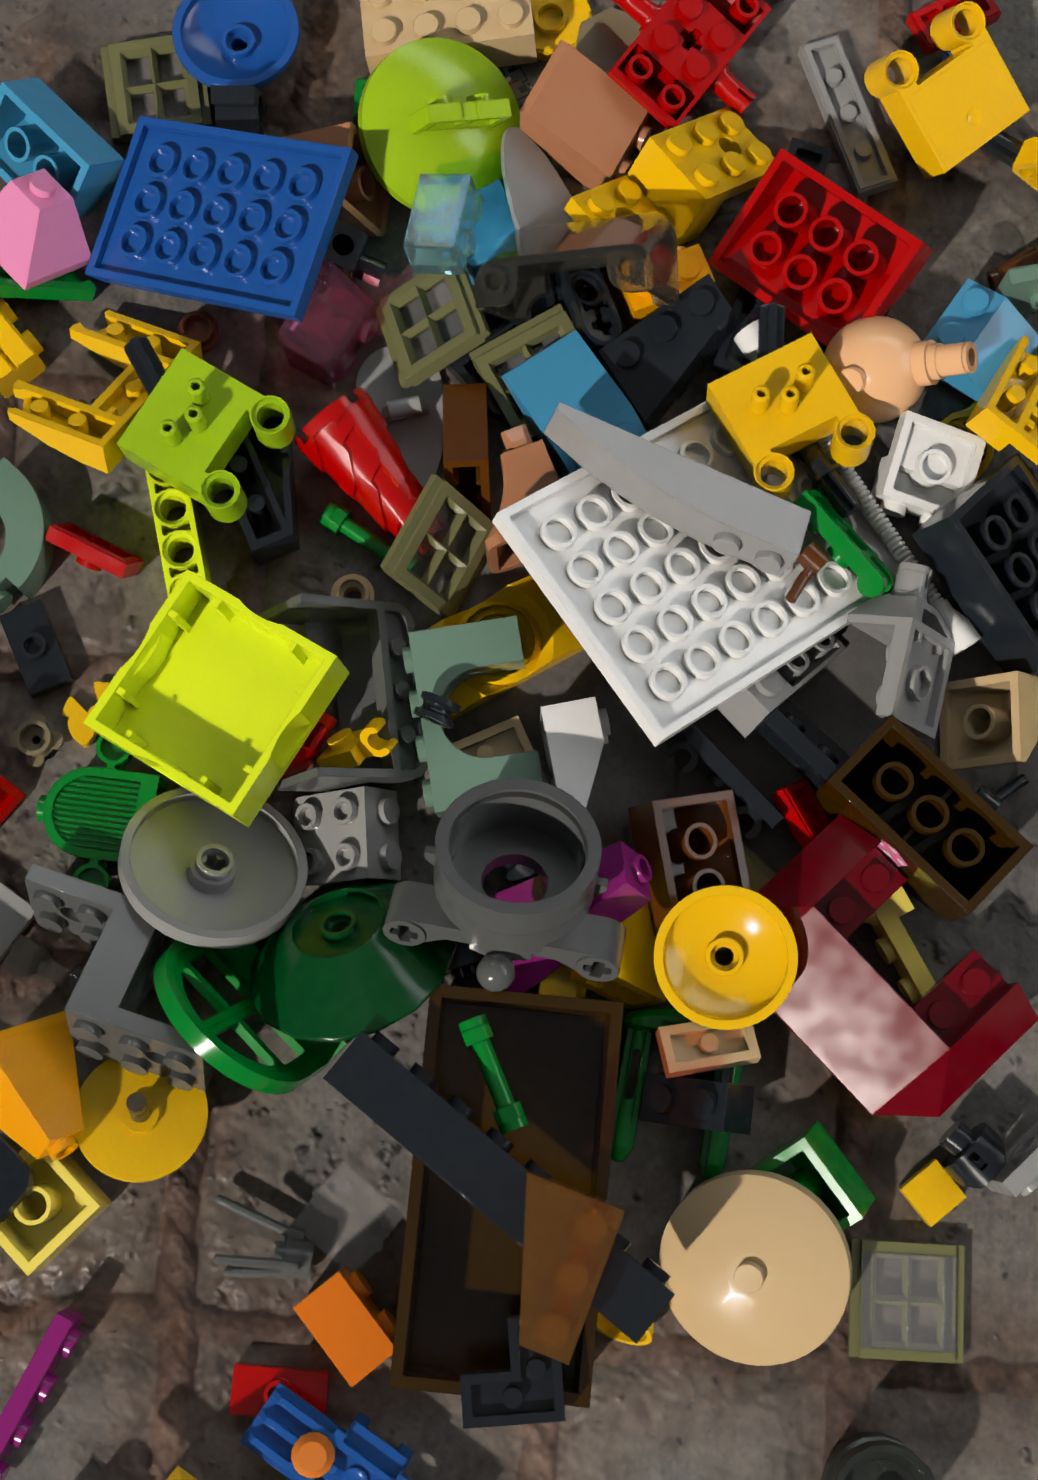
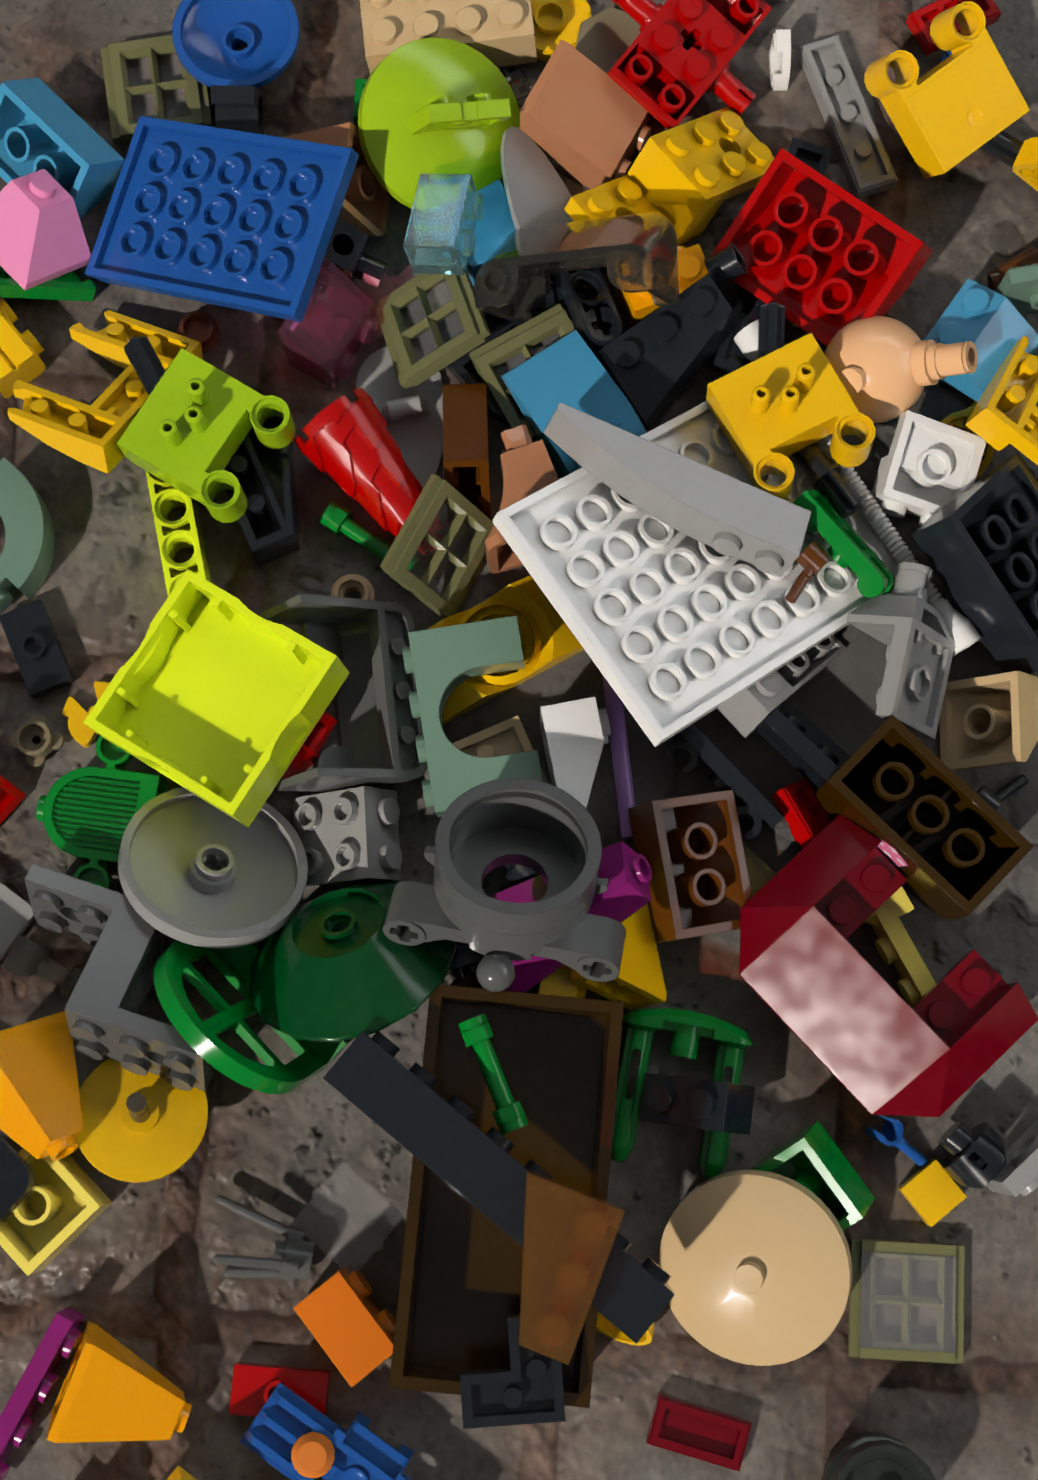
red plate [44,522,144,579] -> none
yellow plate [316,717,398,768] -> none
black bush [414,691,461,729] -> none
yellow dish [654,885,798,1030] -> none
tan plate [655,1022,761,1079] -> none
none -> light orange slope [46,1321,192,1443]
none -> medium lavender bar [602,675,636,839]
none -> dark red tile [646,1392,752,1472]
none -> black axle [704,242,748,289]
none -> white tile [768,29,791,91]
none -> blue hand [865,1115,927,1167]

